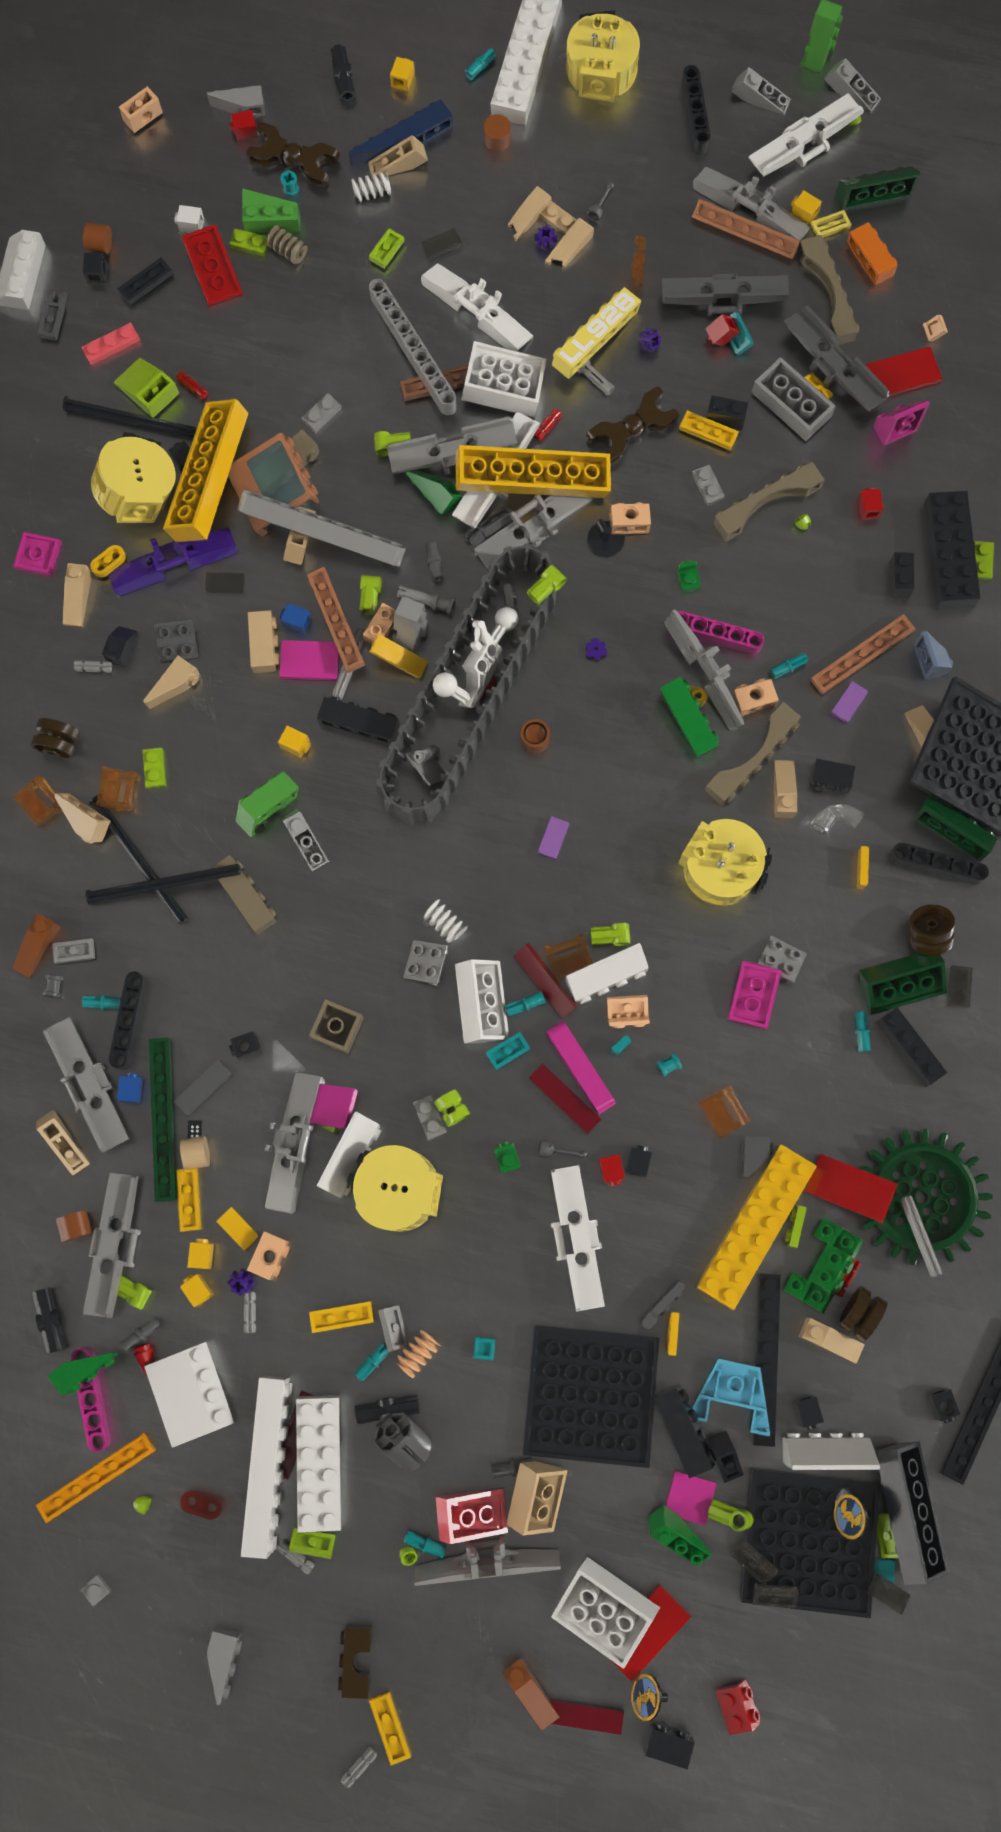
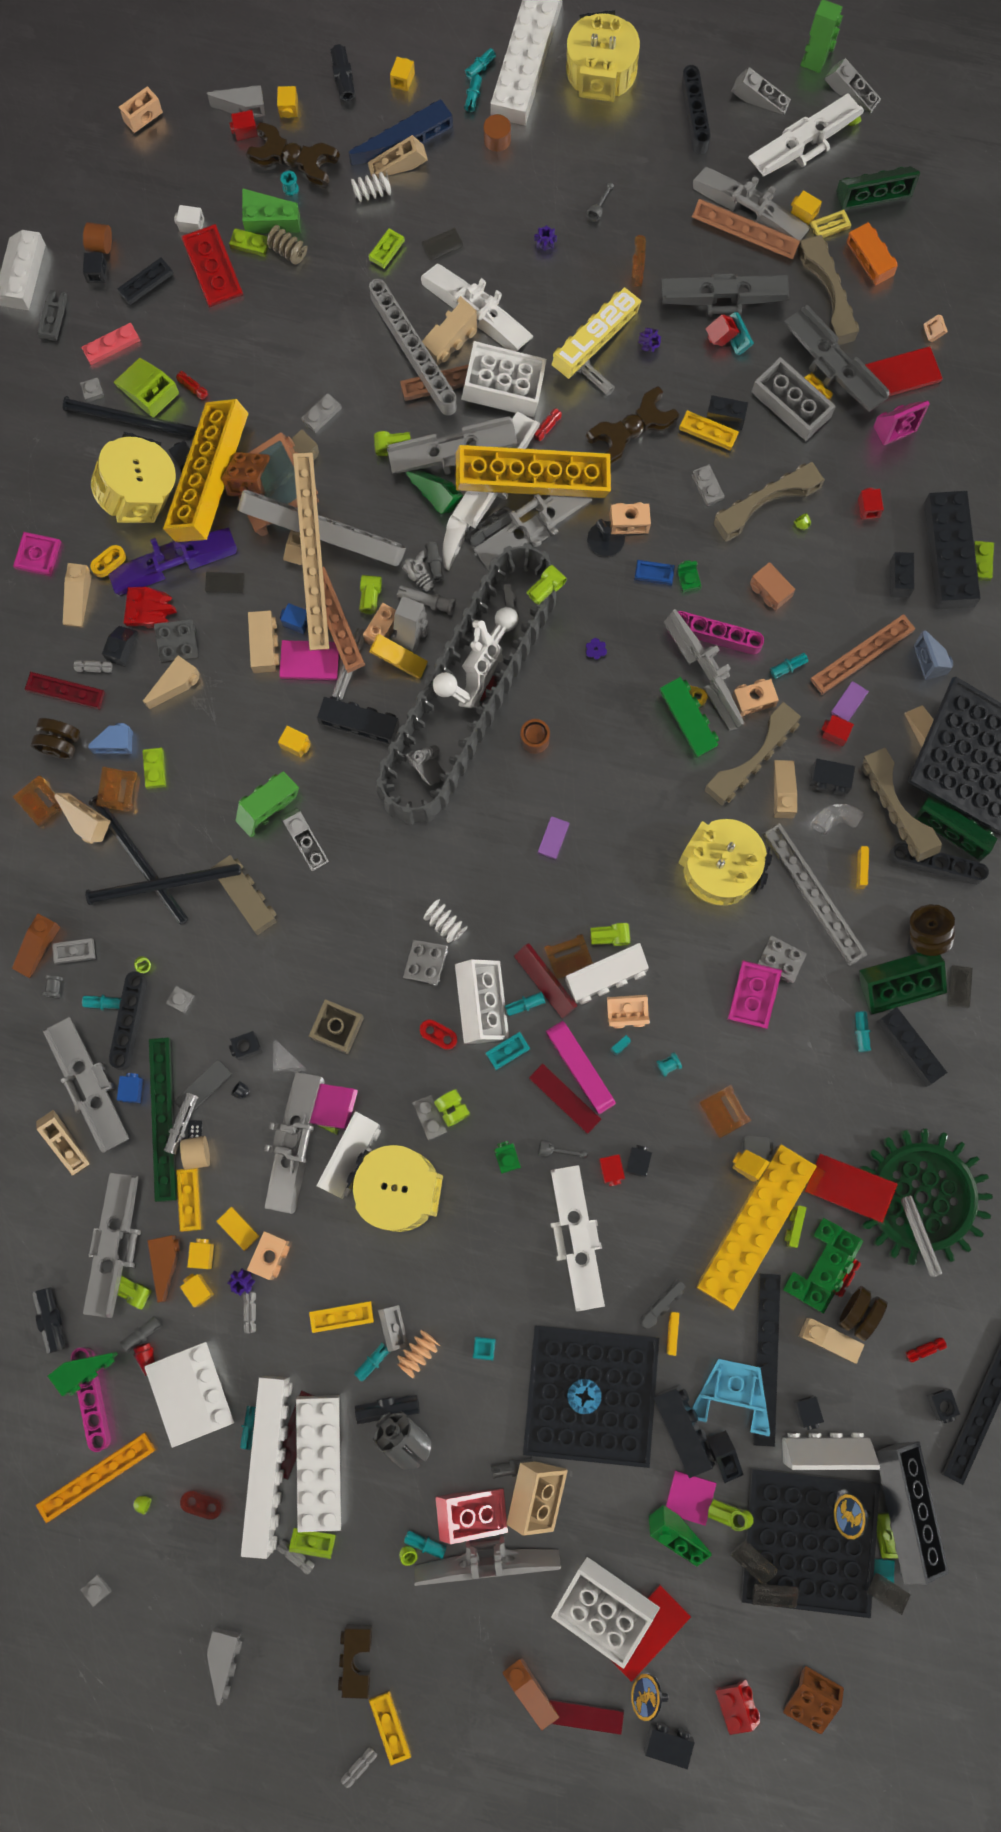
dark orange piece [56,1210,93,1243] -> none
tan wedge [508,186,594,268] -> none
none -> dark red tile [25,671,105,710]
none -> light grey plate [80,377,104,403]
none -> medium blue slope [88,723,133,754]
none -> red plate [124,587,177,629]
none -> lime hinge [134,956,151,973]
none -> dark orange slope [147,1235,181,1303]
none -> light grey pin [163,1093,199,1155]
none -> light grey plate [166,986,195,1014]
none -> dark orange bracket [222,452,270,496]
none -> black hinge [231,1081,249,1099]
none -> teal axle [240,1406,256,1450]
none -> yellow brick [277,86,298,118]
none -> tan plate [293,453,329,651]
none -> light grey piece [402,550,435,593]
none -> red plate [420,1019,458,1050]
none -> tan wedge [422,296,477,366]
none -> white piece [442,515,470,571]
none -> teal axle [464,74,482,112]
none -> dark azure gear [568,1379,601,1414]
none -> blue tile [634,560,675,586]
none -> yellow slope [732,1150,770,1182]
none -> nougat brick [750,562,795,611]
none -> light grey tile [762,823,867,966]
none -> dark orange bracket [783,1666,844,1734]
none -> red brick [821,715,854,747]
none -> dark tan arch [861,747,942,862]
none -> red axle [906,1338,947,1362]

